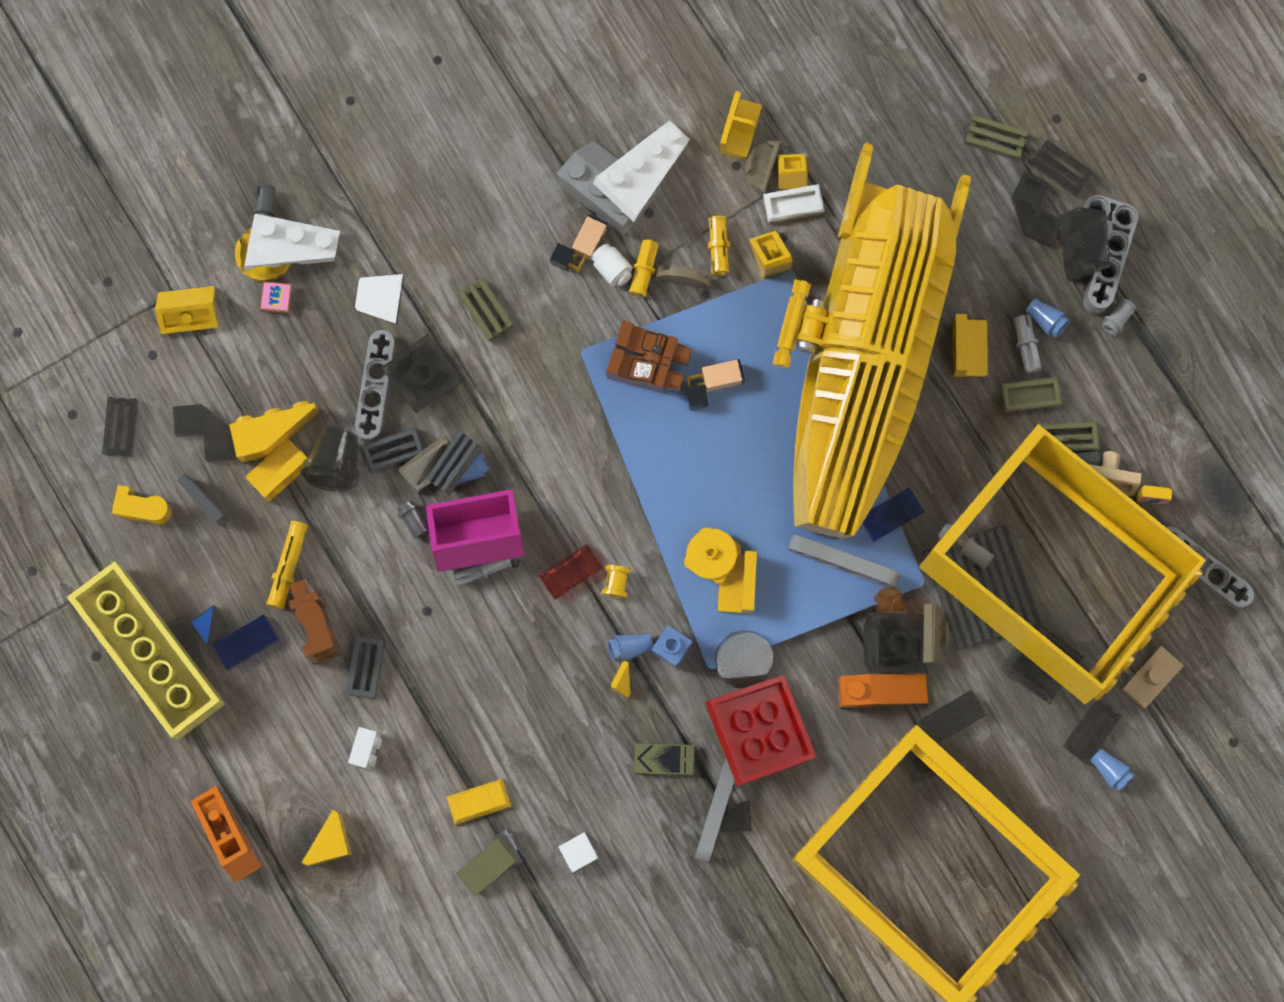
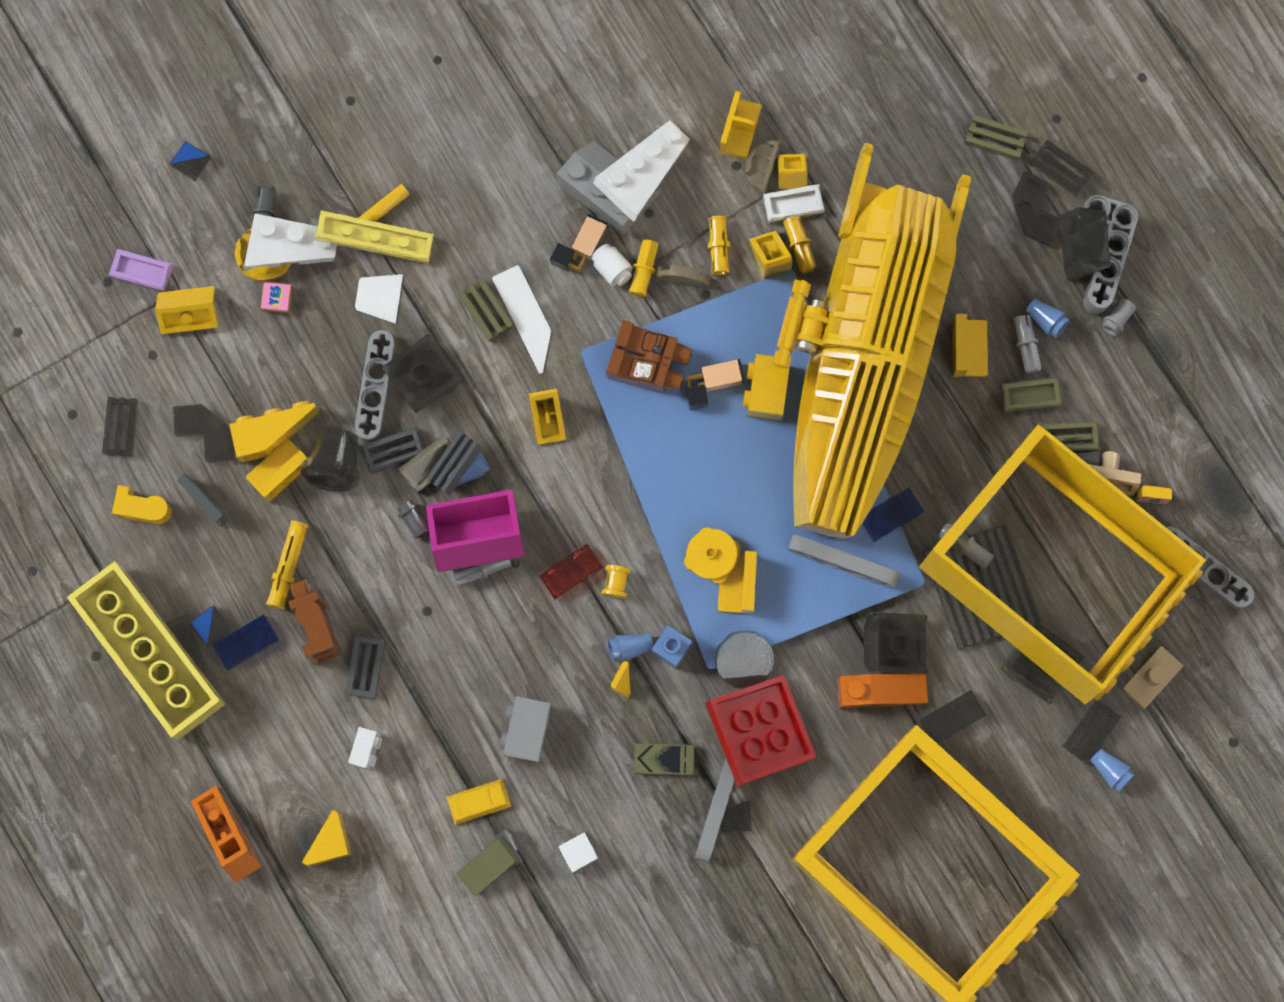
clear orange plate [874,588,905,614] -> none
dark tan tile [923,603,949,663] -> none
none -> lavender tile [109,249,173,292]
none -> clear smoke tile [170,141,210,182]
none -> light yellow tile [315,210,434,264]
none -> yellow piece [358,184,410,222]
none -> white sticker [492,265,551,374]
none -> light grey brick [499,696,552,764]
none -> yellow slope [528,389,566,445]
none -> yellow brick [743,354,790,421]
none -> yellow axle [783,216,816,273]

